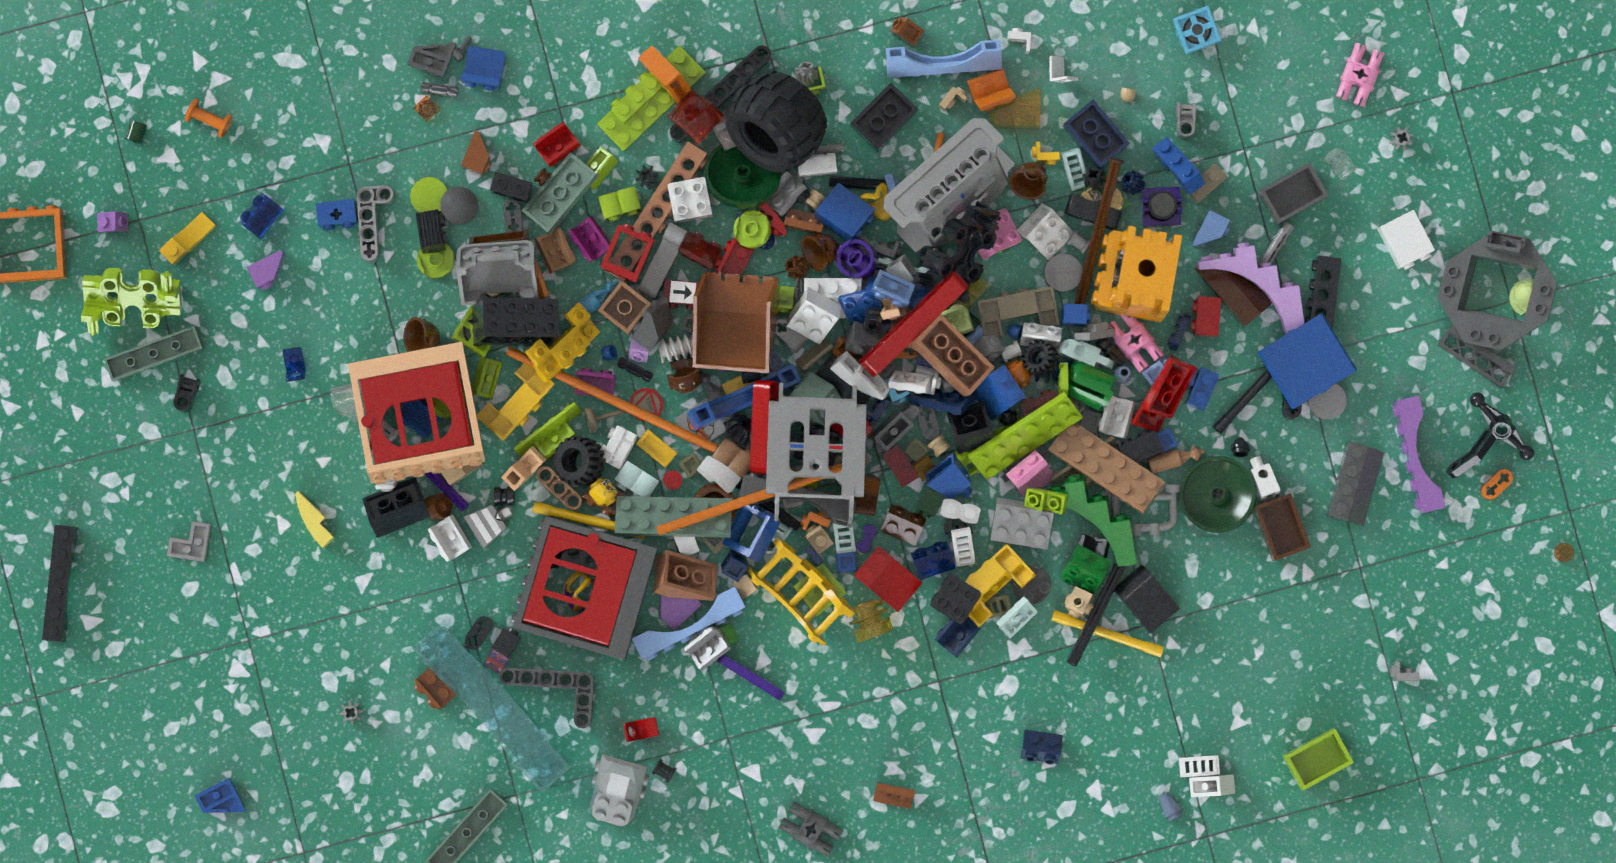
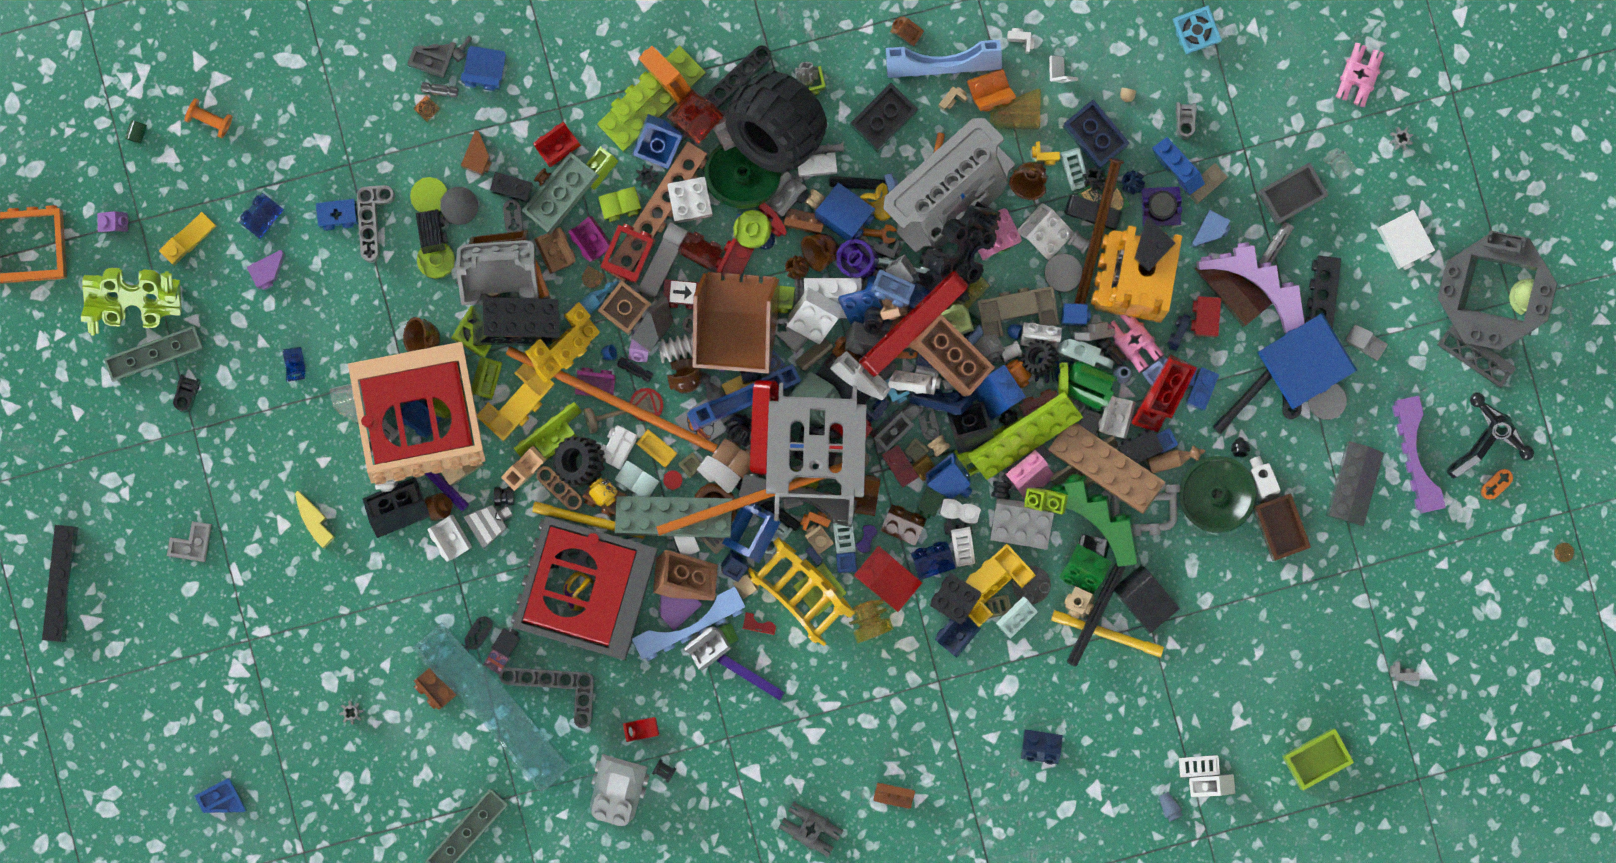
none -> clear orange tile [582,265,605,289]
none -> blue slope [633,114,683,169]
none -> red piece [742,612,776,635]
none -> orange bar [863,224,896,244]
none -> black wheel [991,481,1012,499]
none -> black wing [1134,218,1175,272]
none -> light grey slope [1345,325,1388,361]

